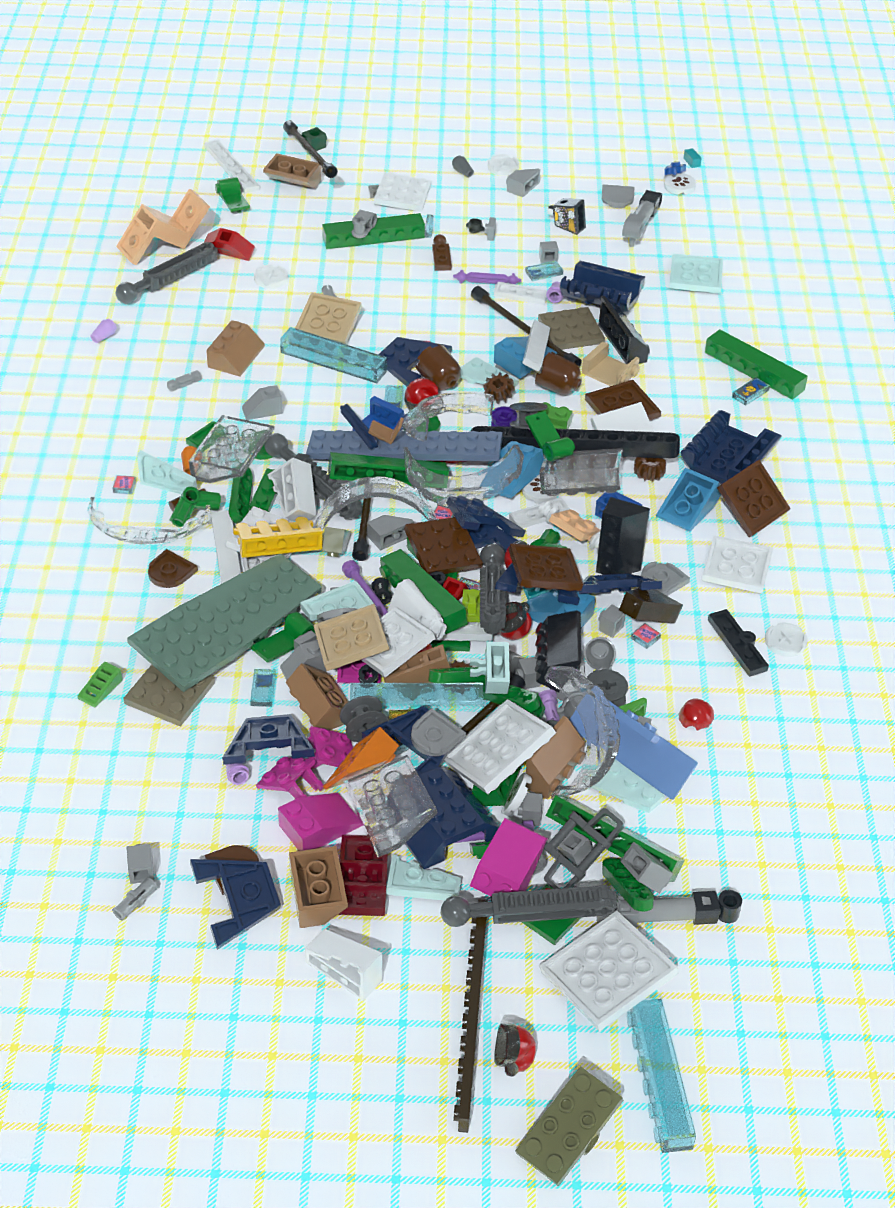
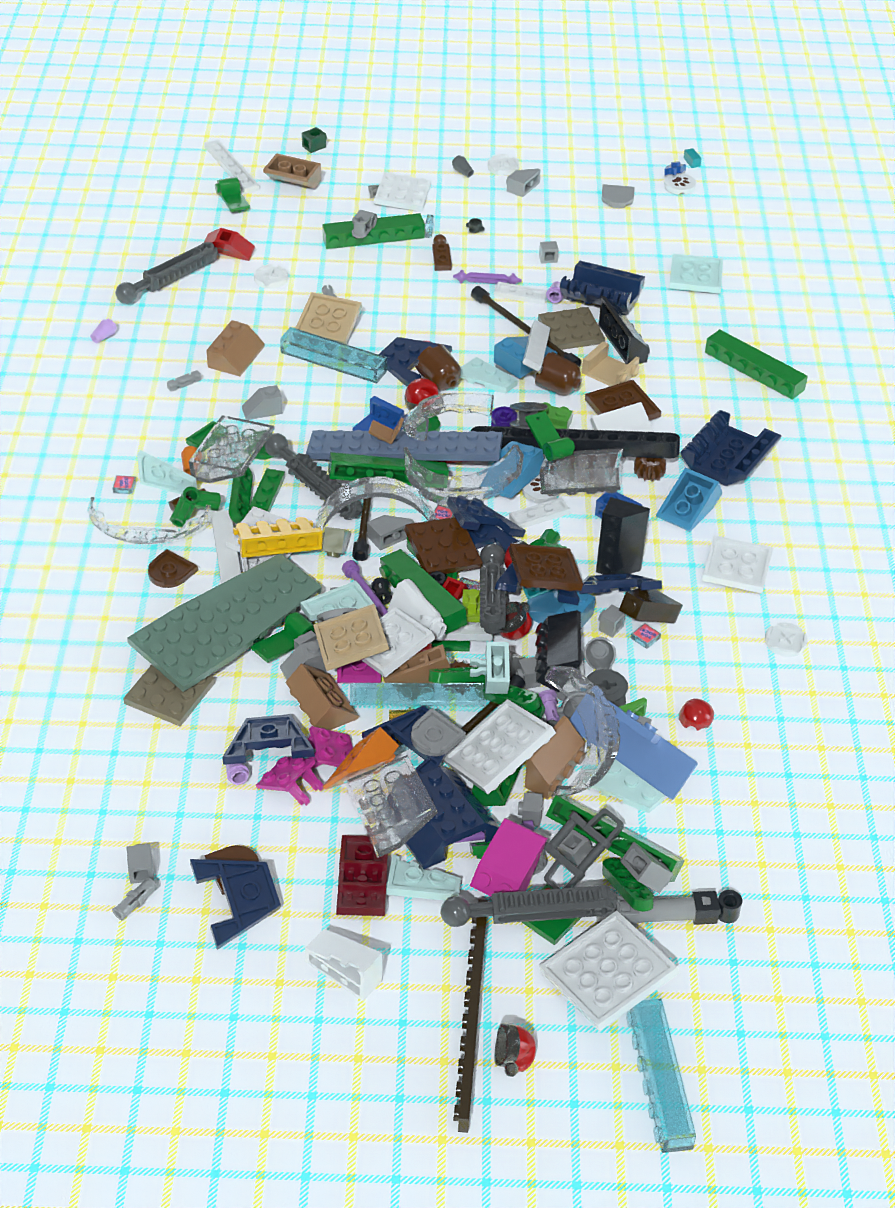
bright green slope [77,661,122,708] -> none
light nougat bracket [116,188,210,265] -> none
clear light blue tile [250,669,276,707] -> none
white wedge [267,458,316,521] -> none
dark pink slope [278,793,363,851] -> none
hose [283,120,338,178] -> none
medium nougat slope [289,846,348,928] -> none
dark grey piece [339,695,388,742] -> none
dark blue axle [340,404,378,449] -> none
black bush [358,664,378,689] -> none
clear light blue tile [384,385,404,409] -> none
reddish brown gear [483,372,515,404] -> none
light grey plate [485,217,496,241] -> none
white tile [501,773,532,817] -> none
olive plate [515,1066,624,1187] -> none
clear light blue tile [525,261,564,282] -> none
light nougat plate [538,500,600,554] -> none
black torso [547,198,586,235] -> none
light grey piece [622,189,663,247] -> none
light grey tile [641,561,690,596] -> none
black hinge [708,609,769,677] -> none
reddish brown plate [717,459,791,537] -> none
tile [732,377,770,406] -> none

